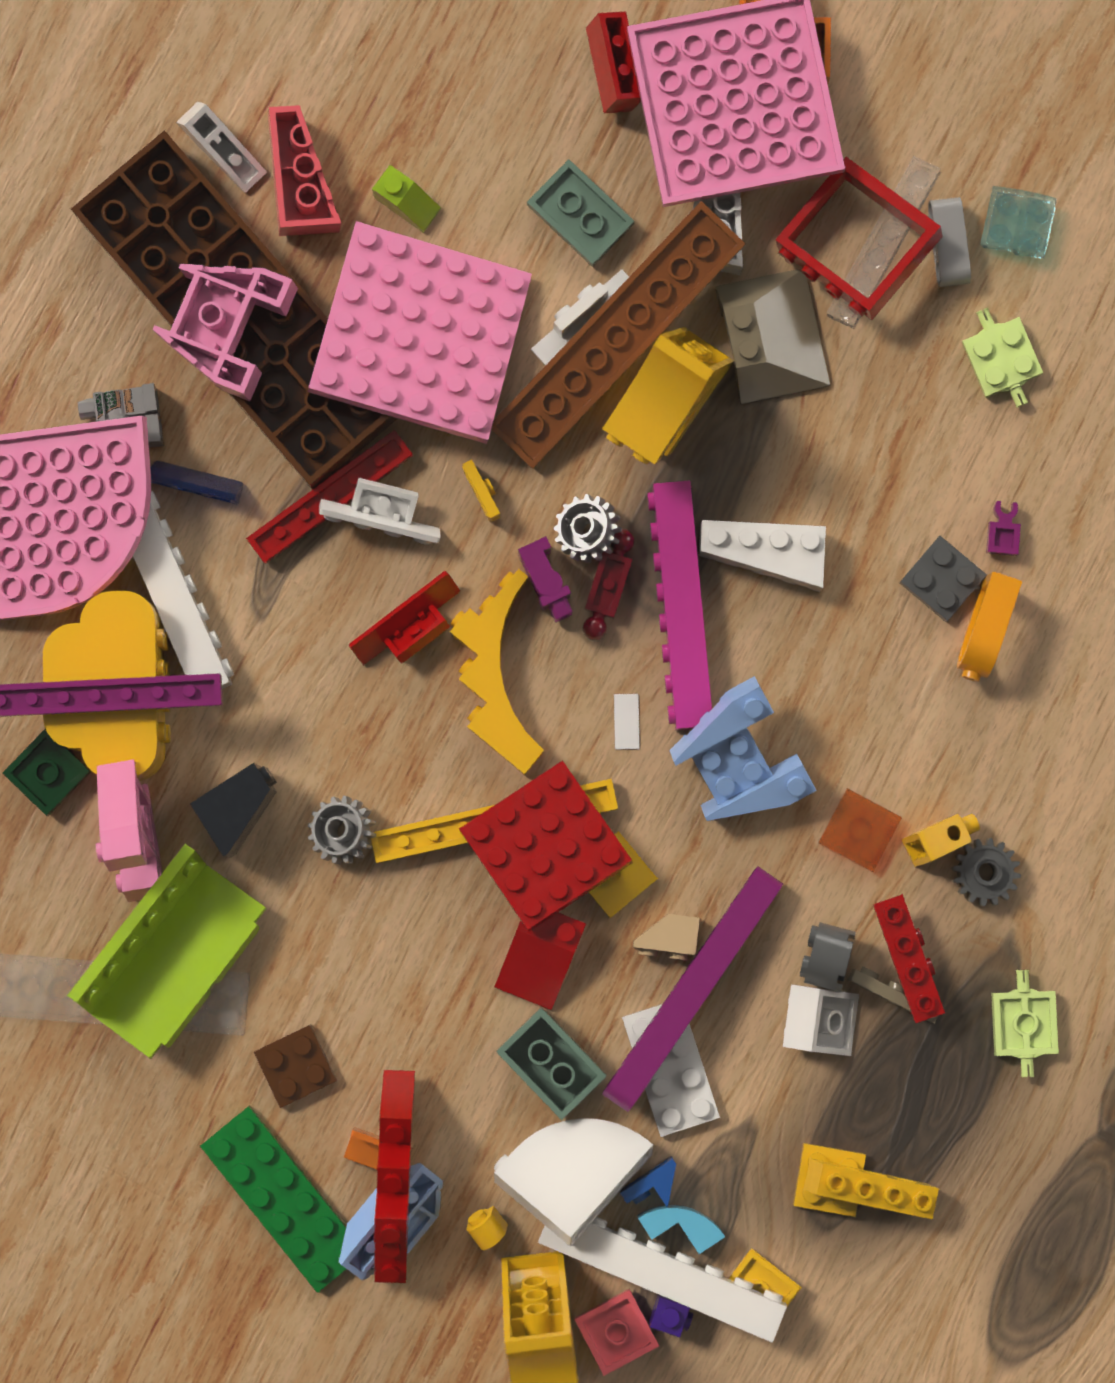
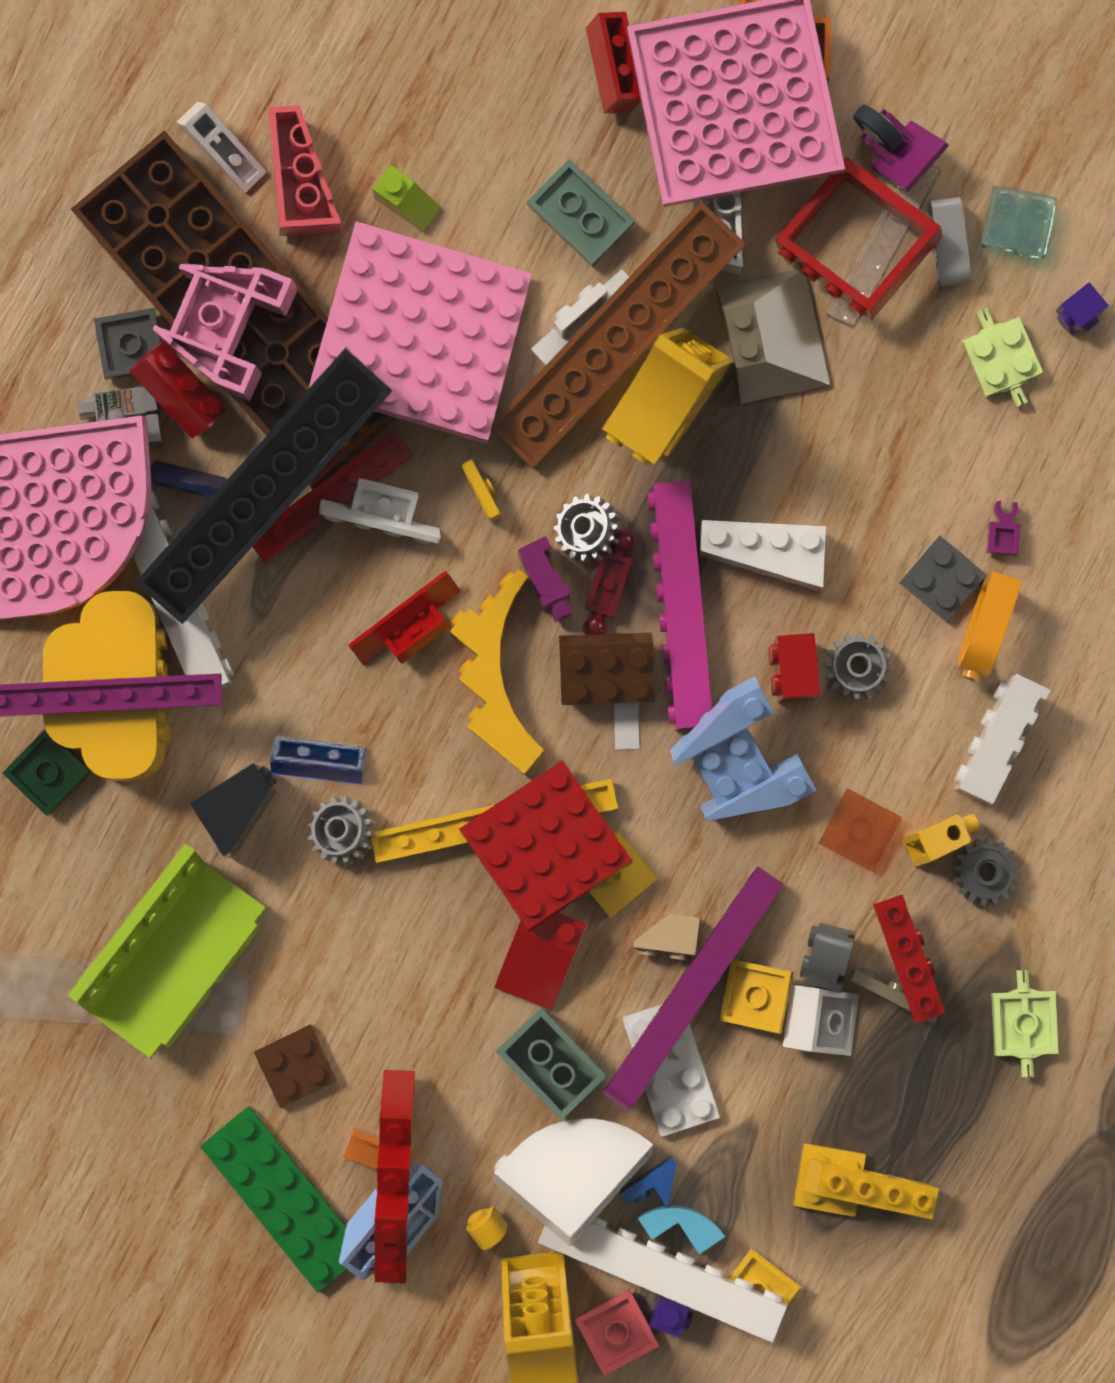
bright pink wedge [96,759,162,902] -> none
none -> dark grey plate [94,308,161,380]
none -> red brick [129,341,227,439]
none -> black brick [135,347,393,625]
none -> clear blue slope [270,736,367,784]
none -> reddish brown brick [559,632,655,705]
none -> yellow plate [719,959,794,1034]
none -> red brick [768,633,820,703]
none -> light grey gear [823,632,892,701]
none -> magenta plate [853,105,949,192]
none -> white wedge [954,674,1051,806]
none -> dark purple brick [1056,282,1109,335]

